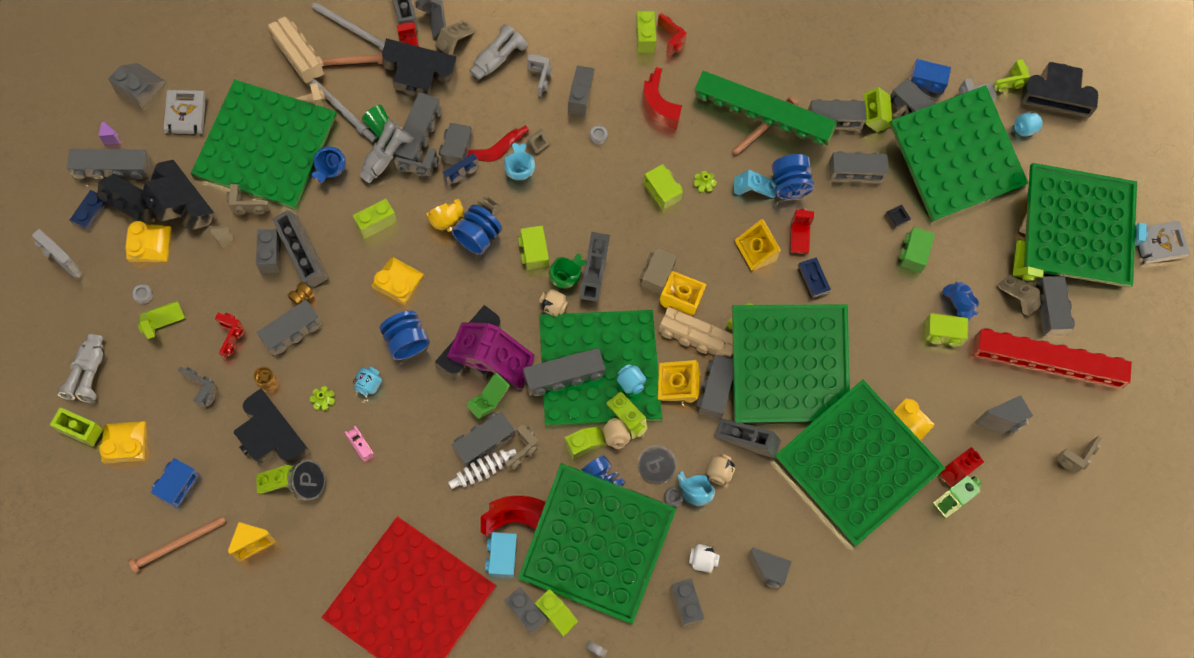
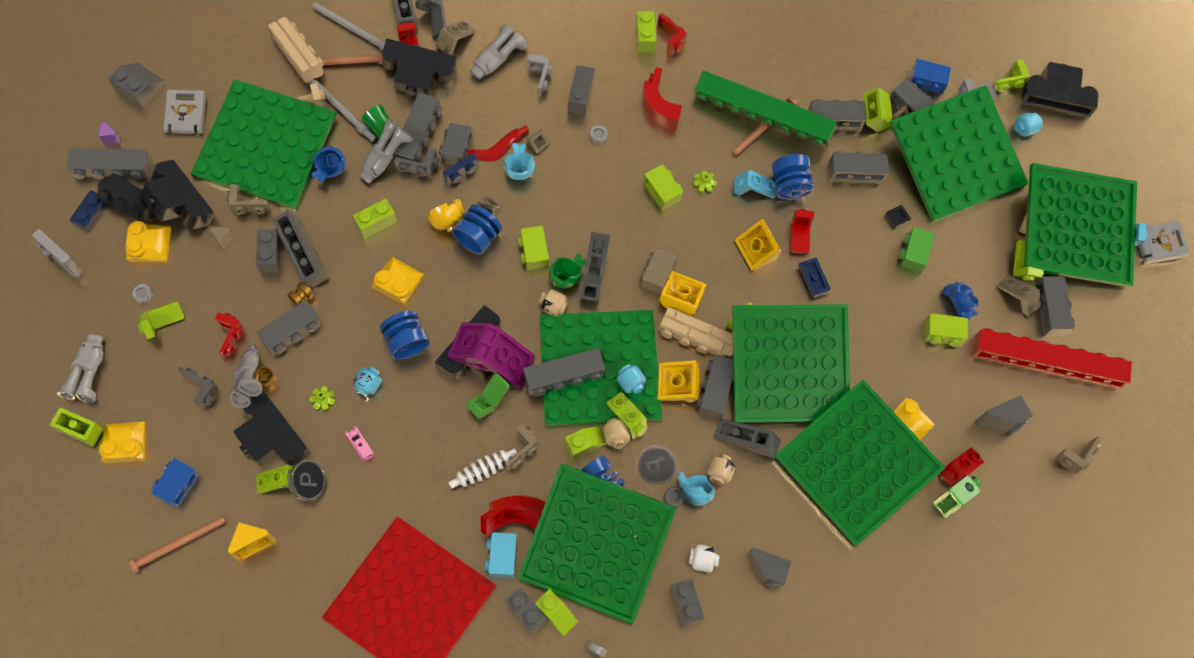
dark grey brick [452,412,515,468] -> none
none -> light grey piece [230,344,262,408]

